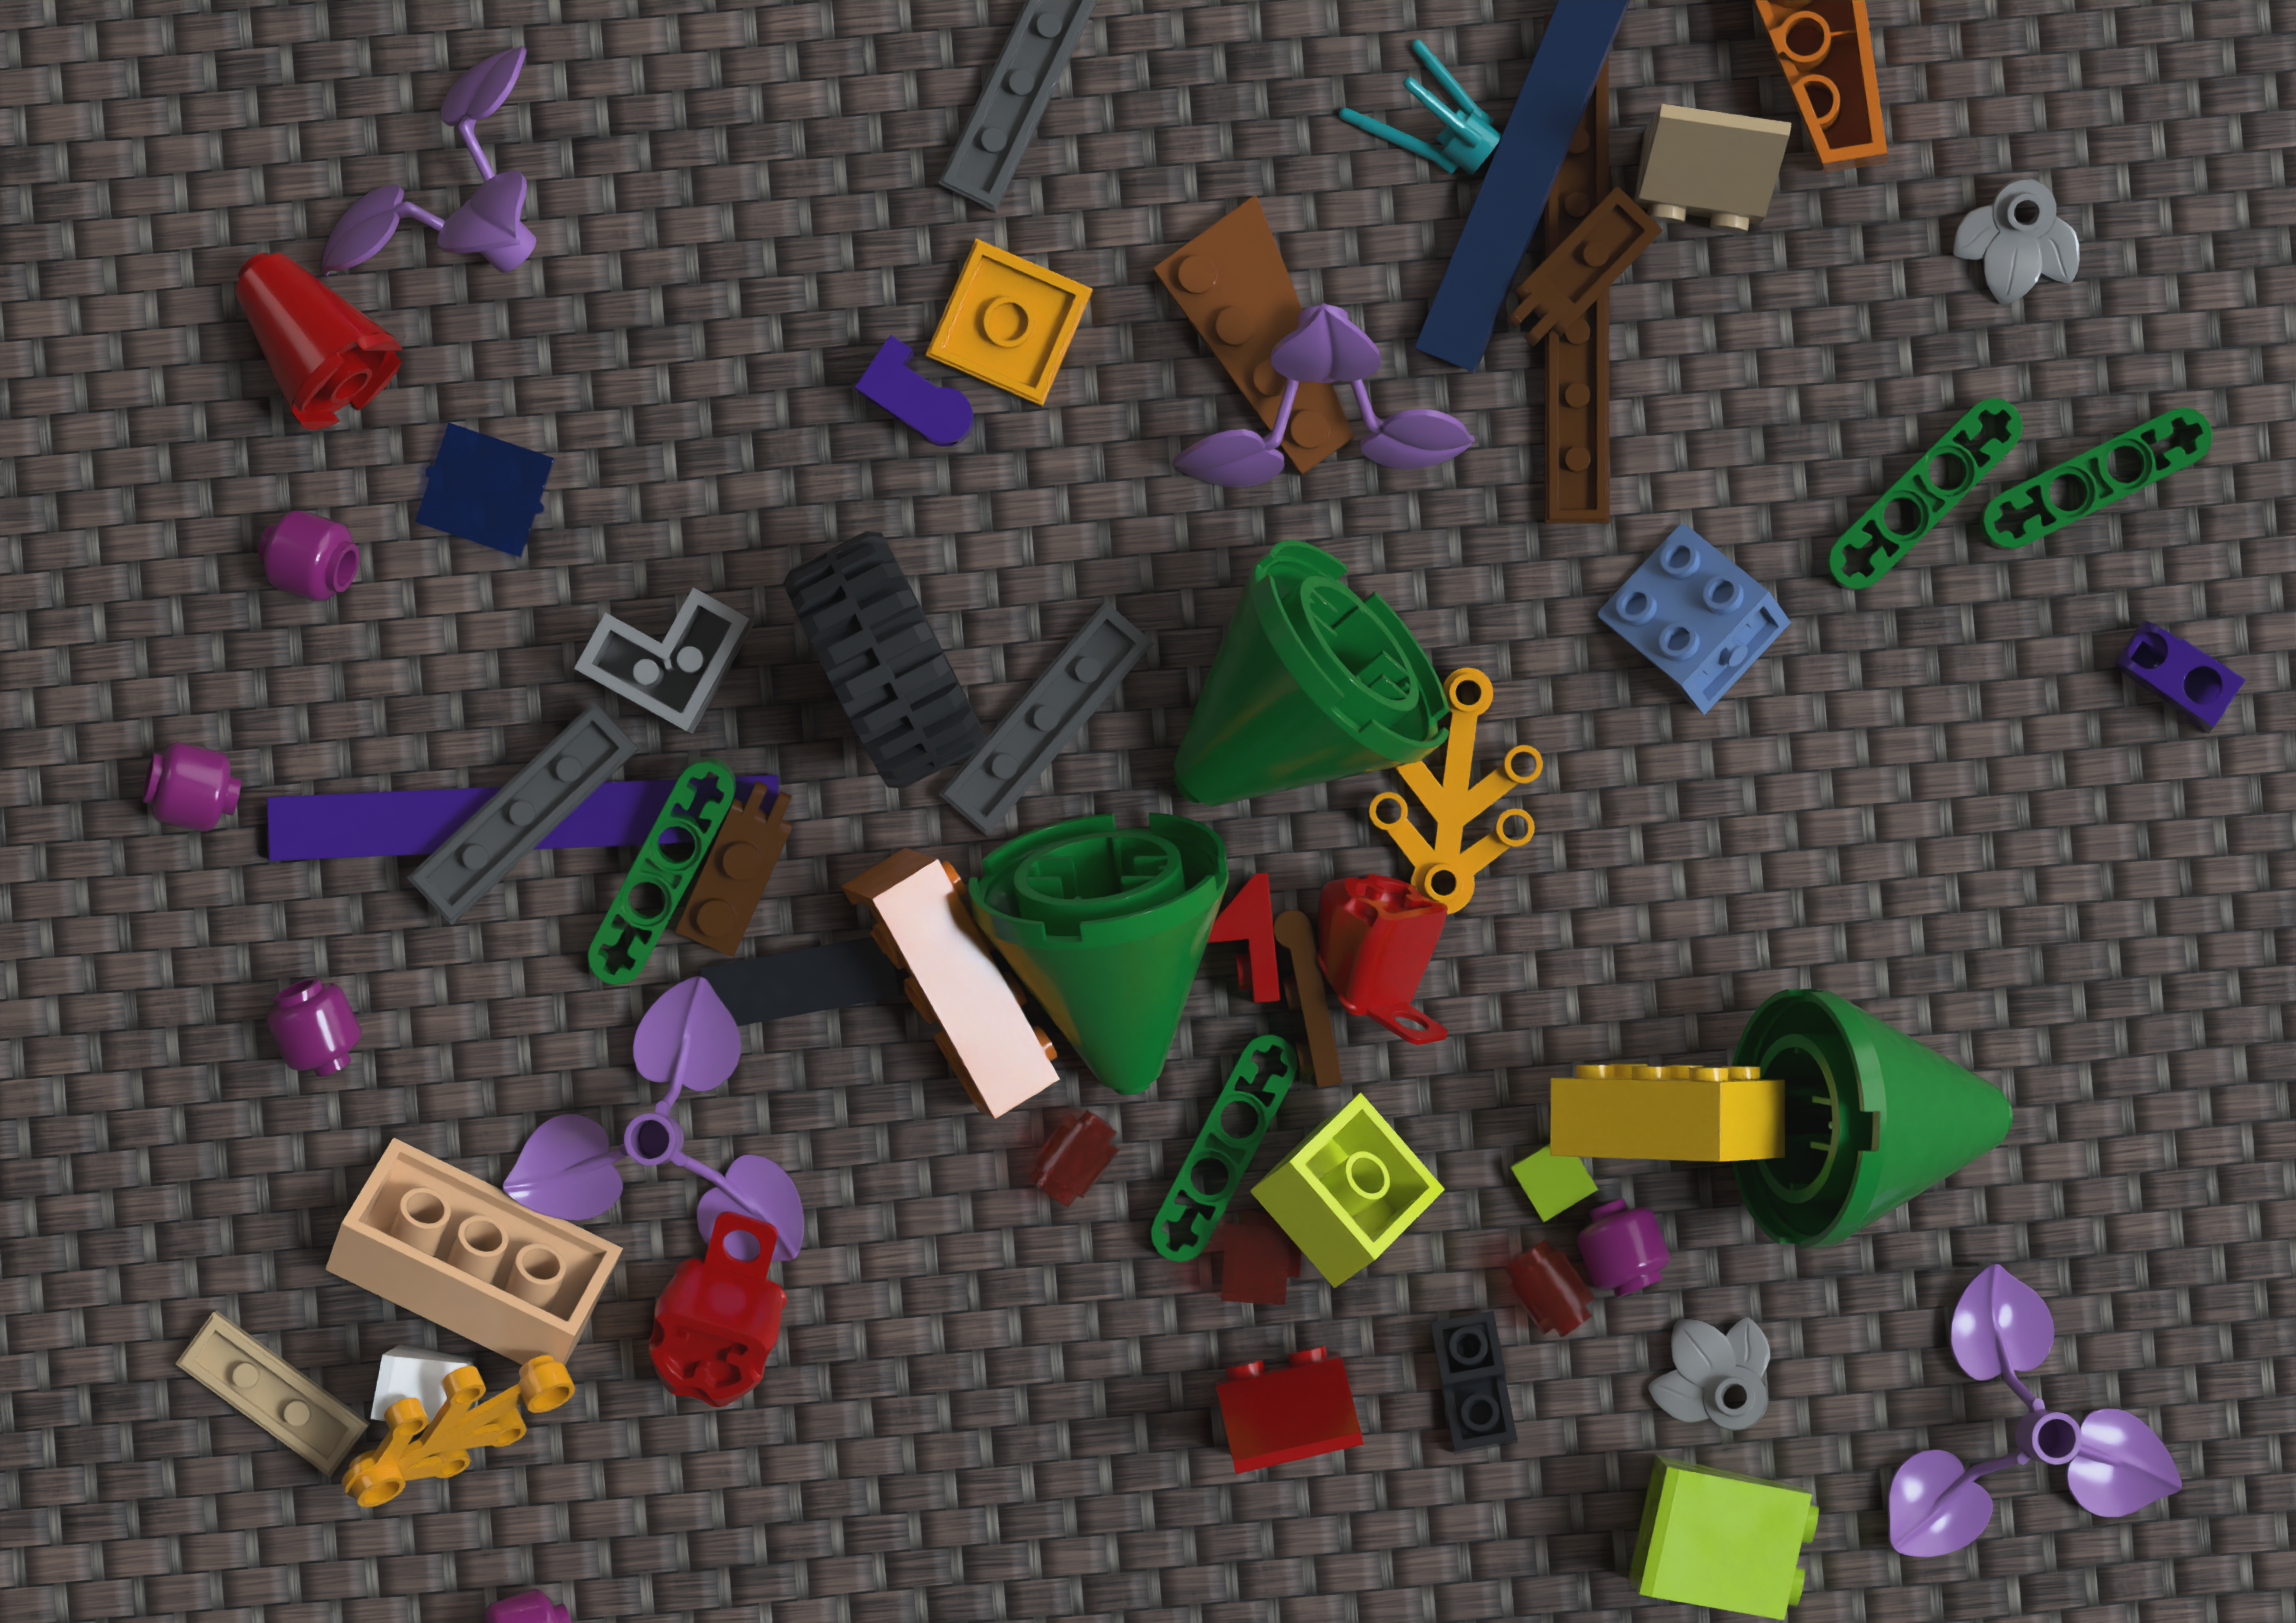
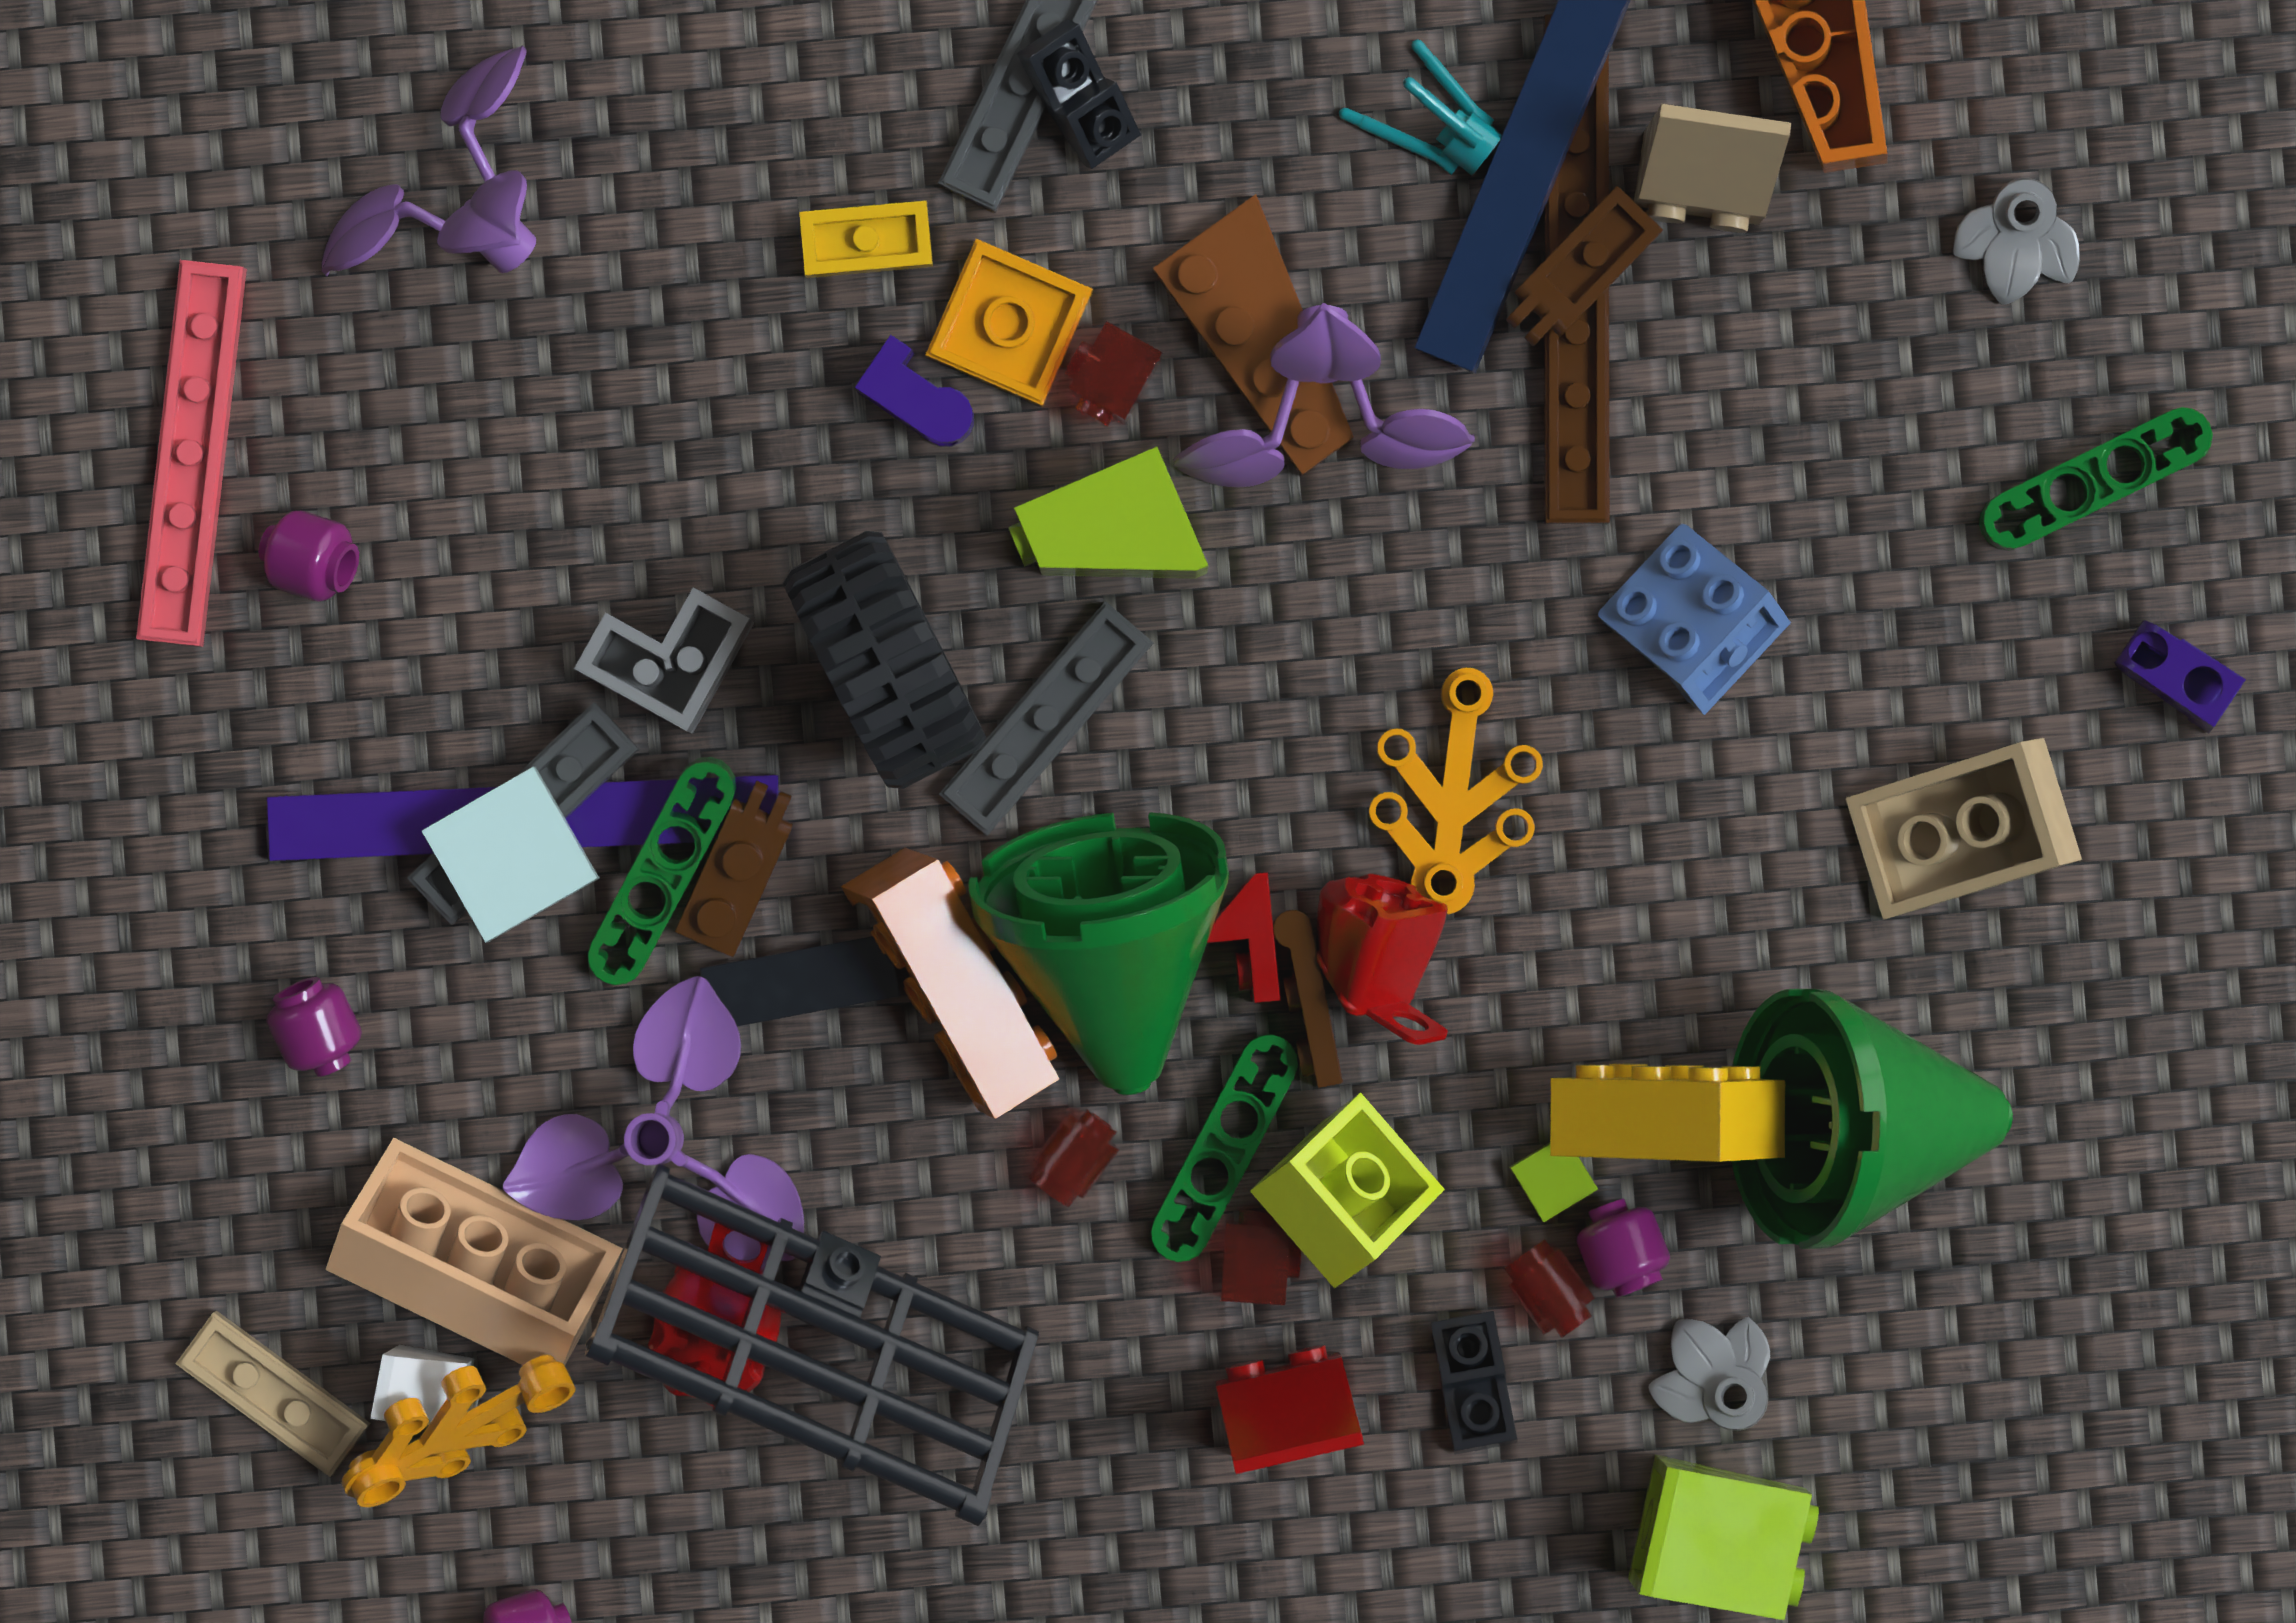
magenta head [142,742,241,832] -> none
red cone [235,252,402,430] -> none
clear blue piece [415,423,555,558] -> none
green cone [1173,540,1449,807] -> none
green beam [1825,398,2023,591] -> none
medium lavender plant [1887,1264,2182,1557] -> none
none -> coral tile [136,260,247,647]
none -> light aqua tile [422,767,599,943]
none -> black door [585,1164,1039,1526]
none -> yellow plate [799,201,933,278]
none -> lime slope [1008,447,1208,579]
none -> black slope [1017,20,1141,169]
none -> clear red brick [1065,321,1163,427]
none -> tan slope [1846,738,2082,920]

